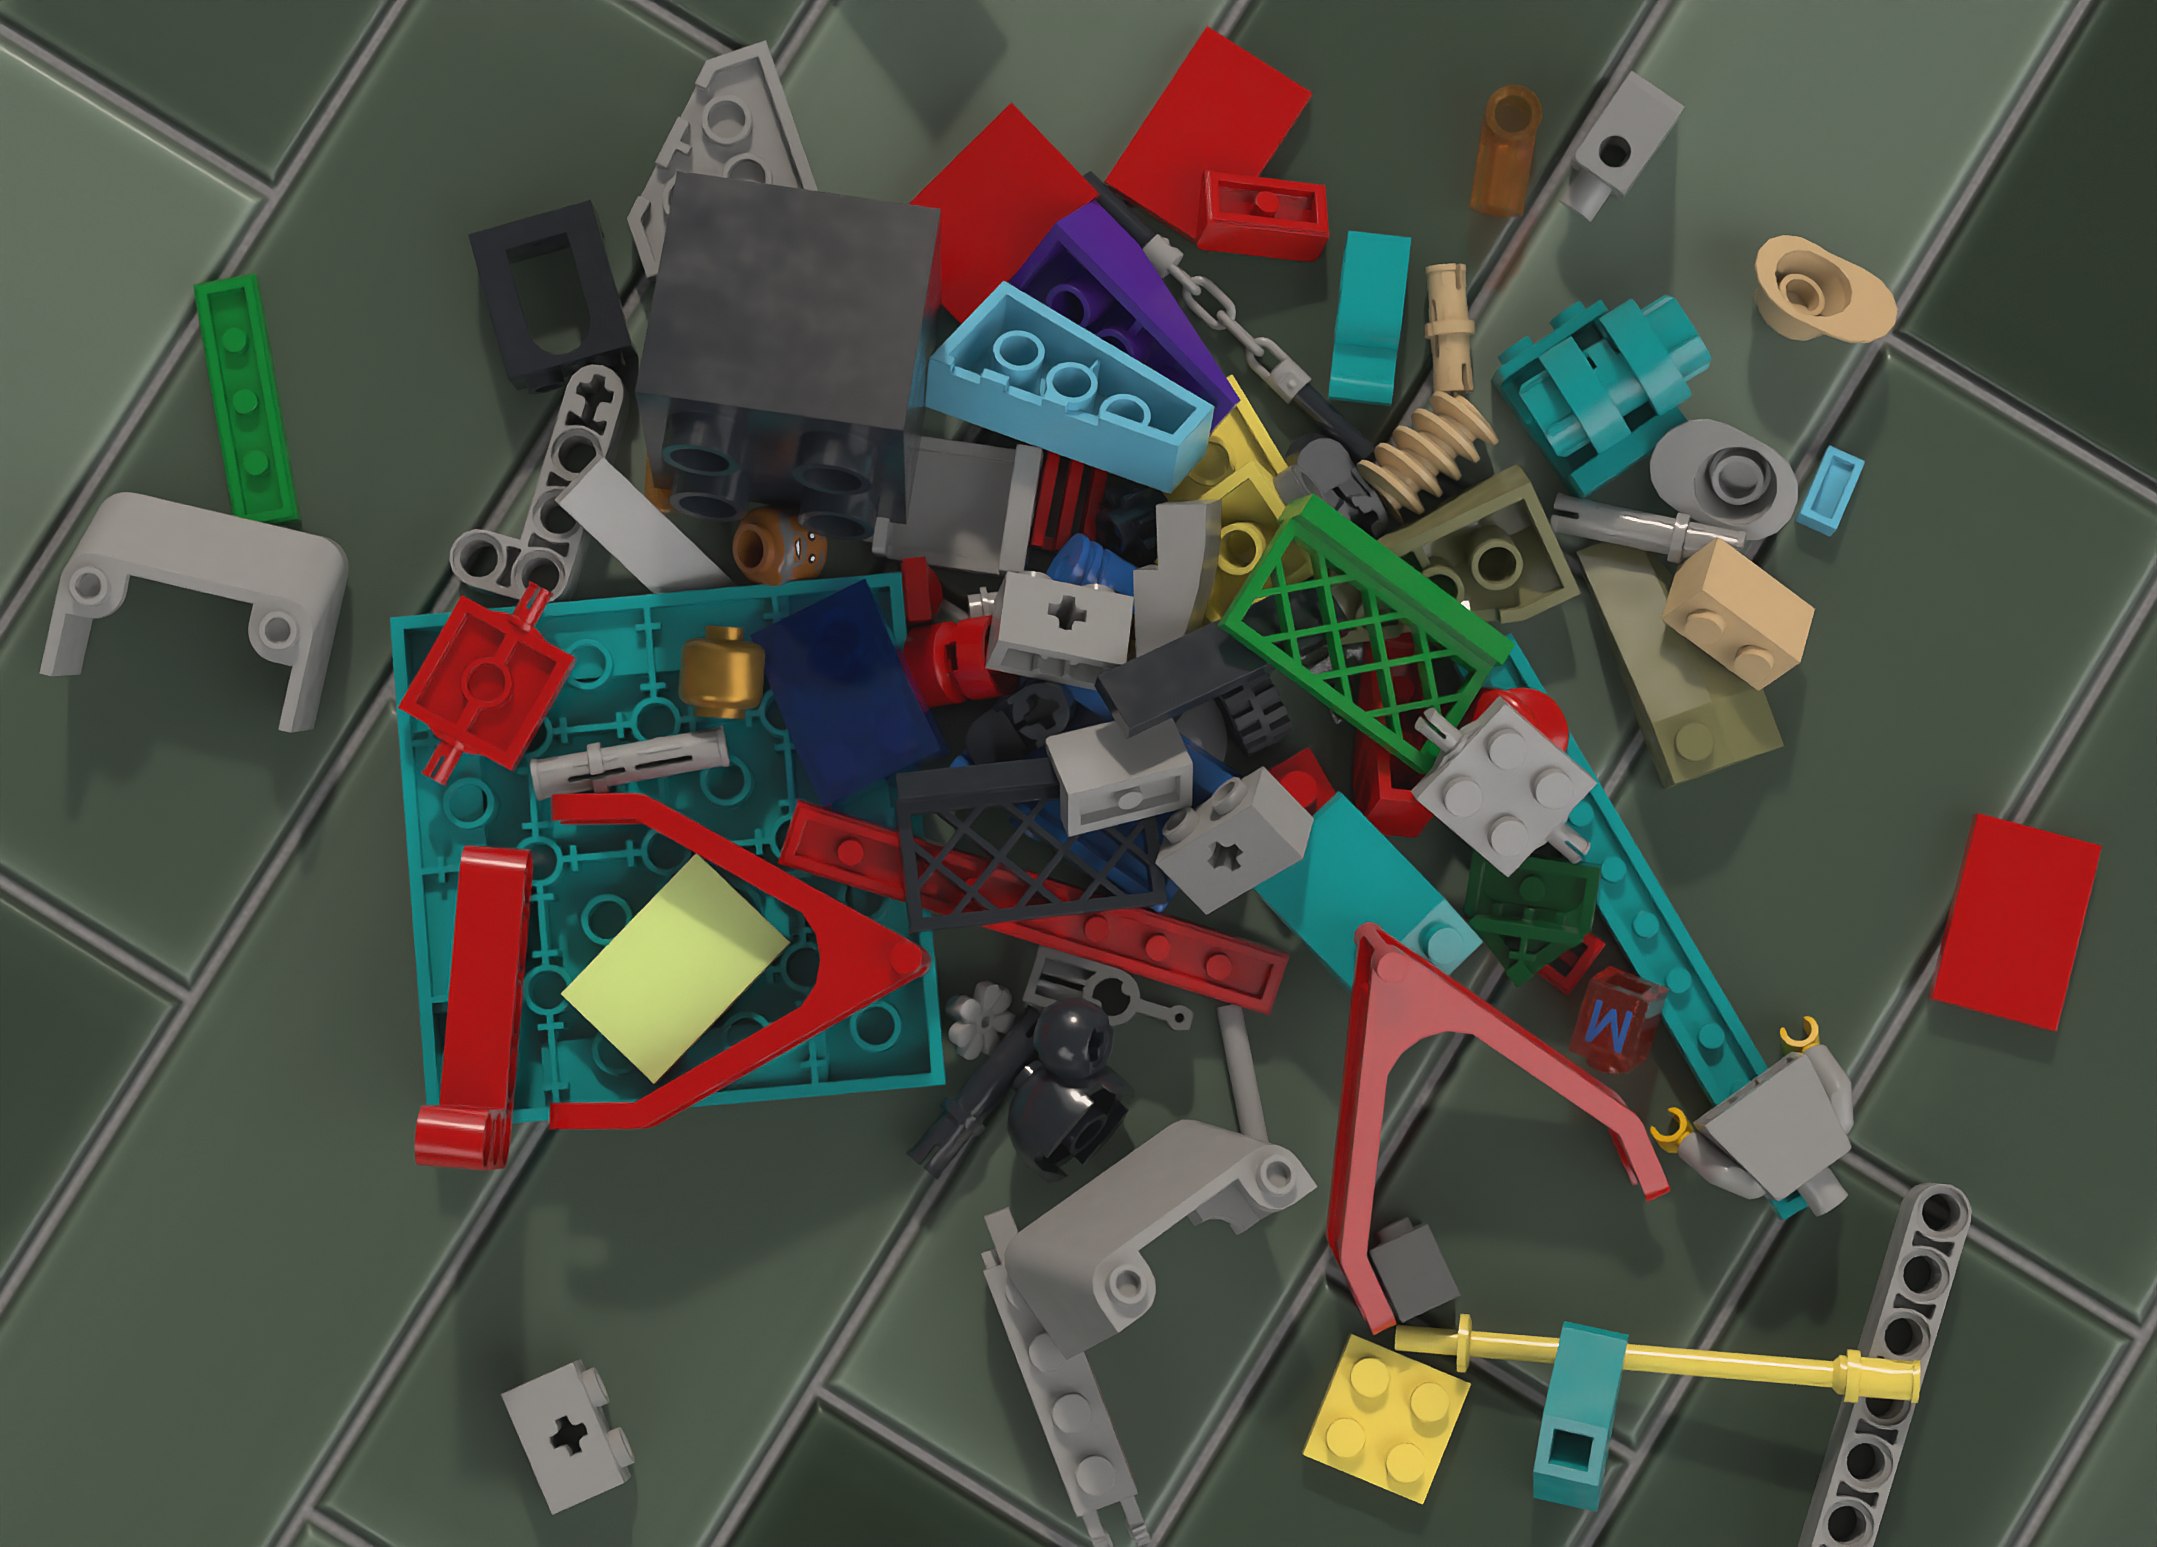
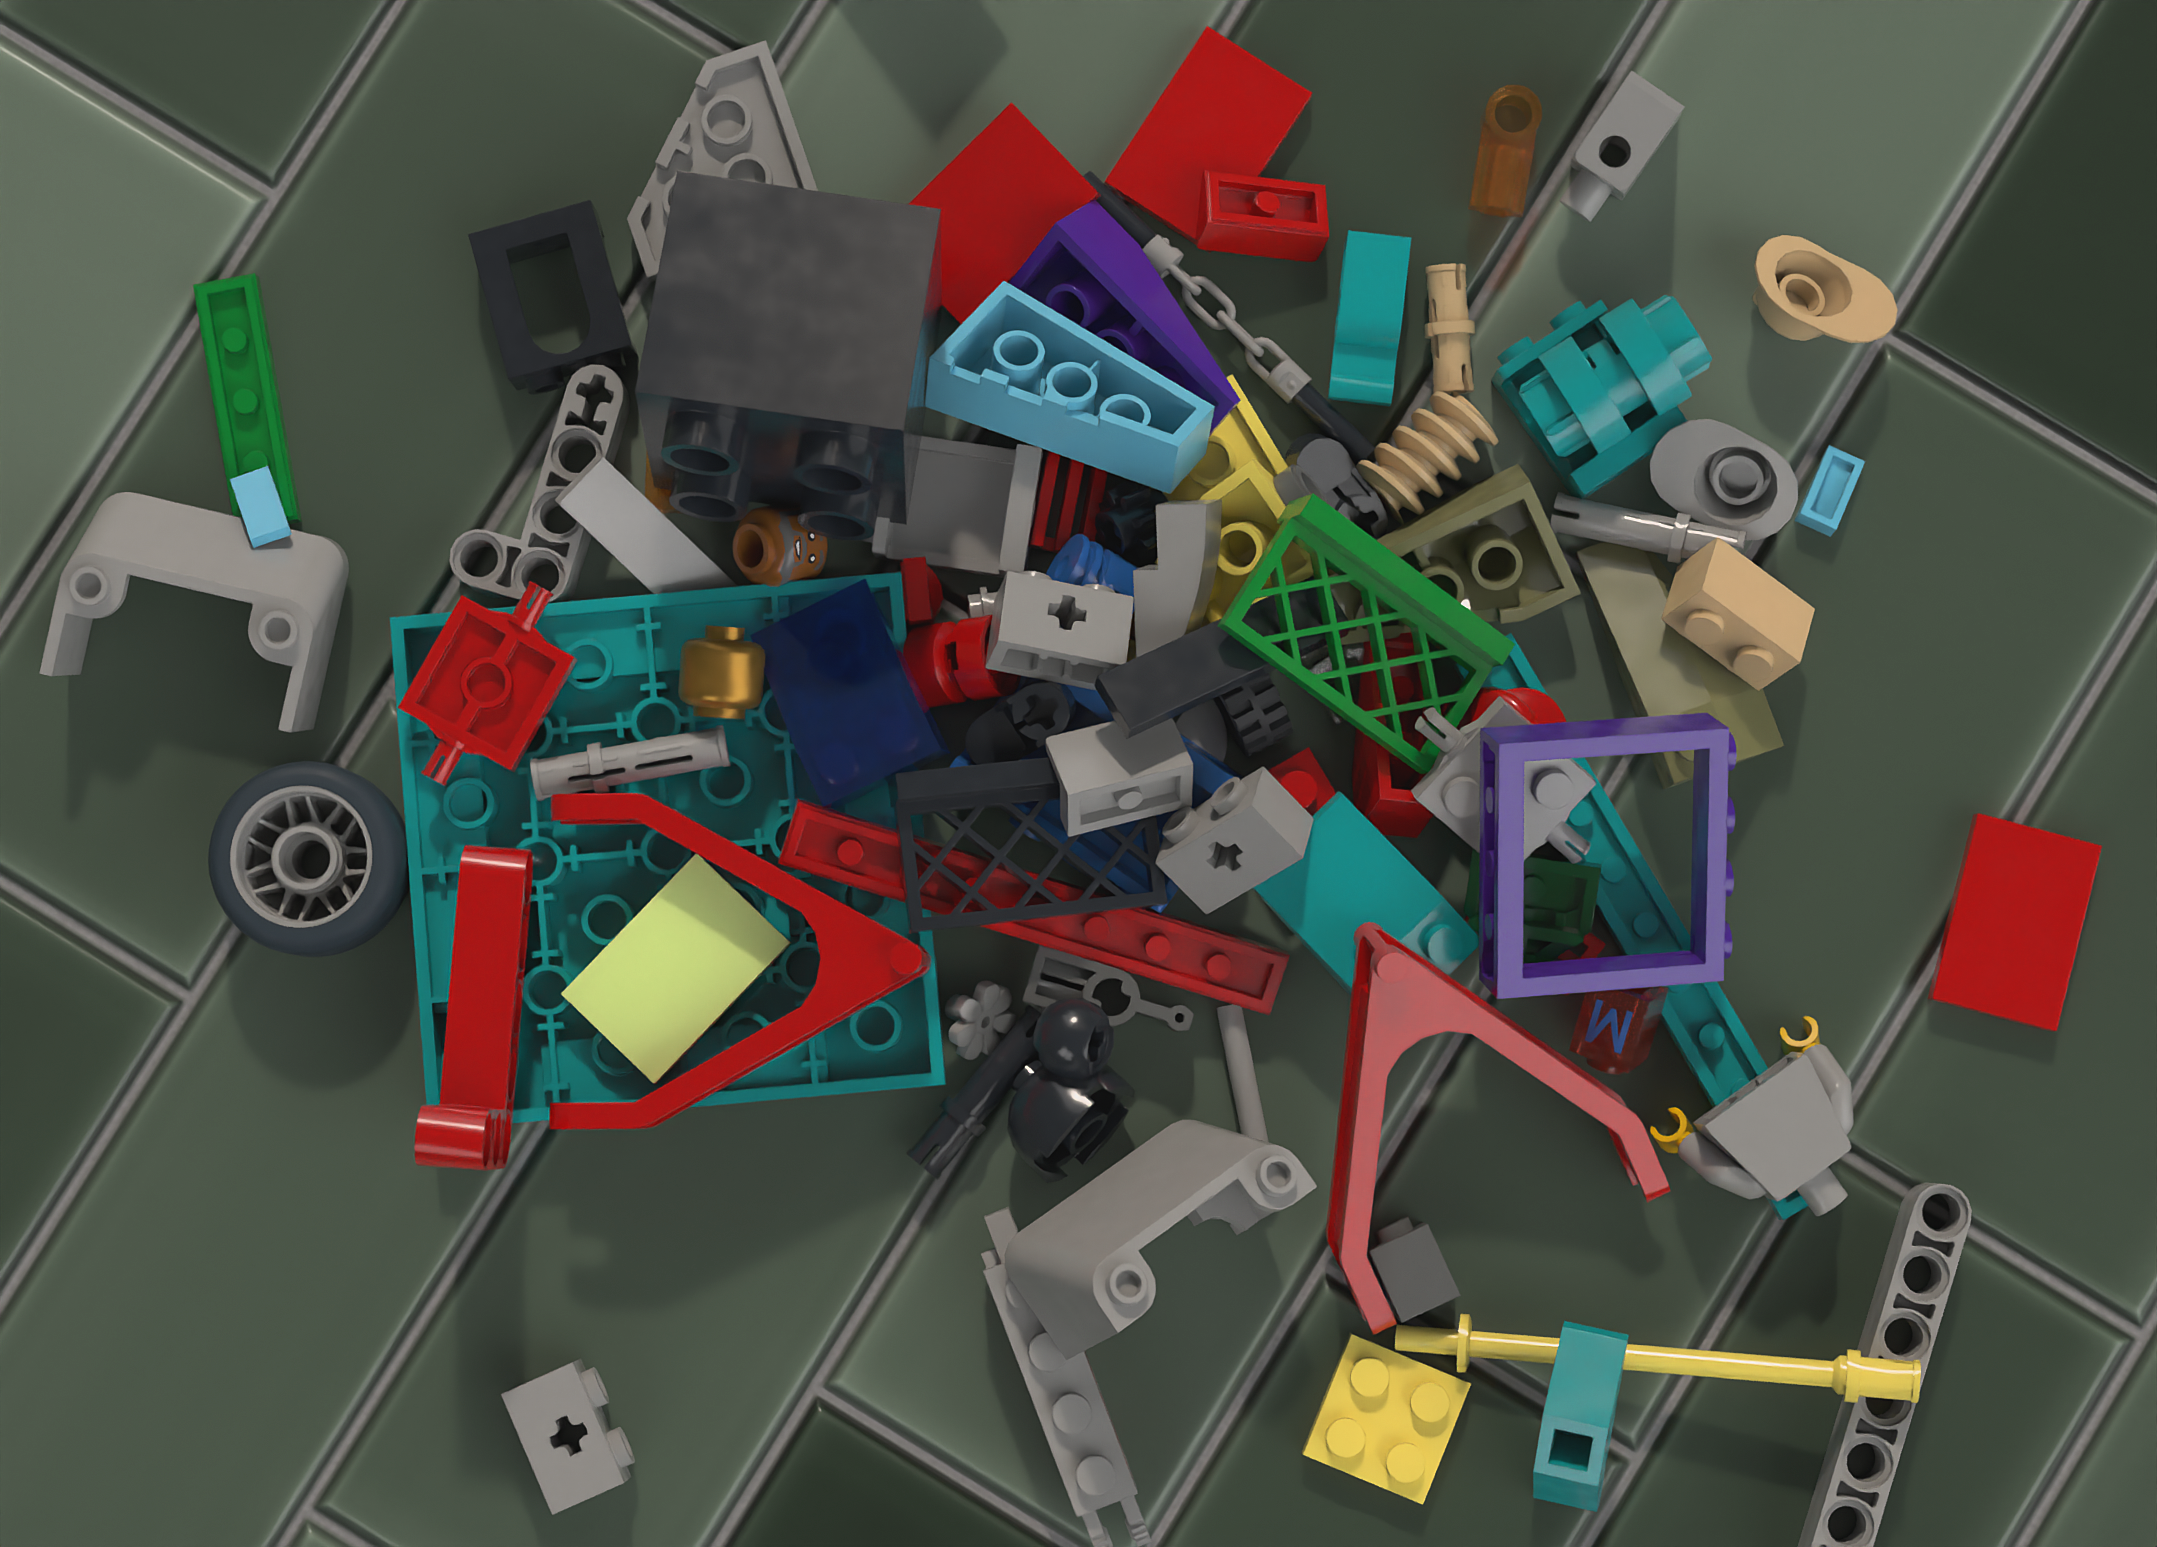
none -> wheel [208,761,410,957]
none -> medium azure piece [230,466,292,548]
none -> window [1479,713,1737,999]

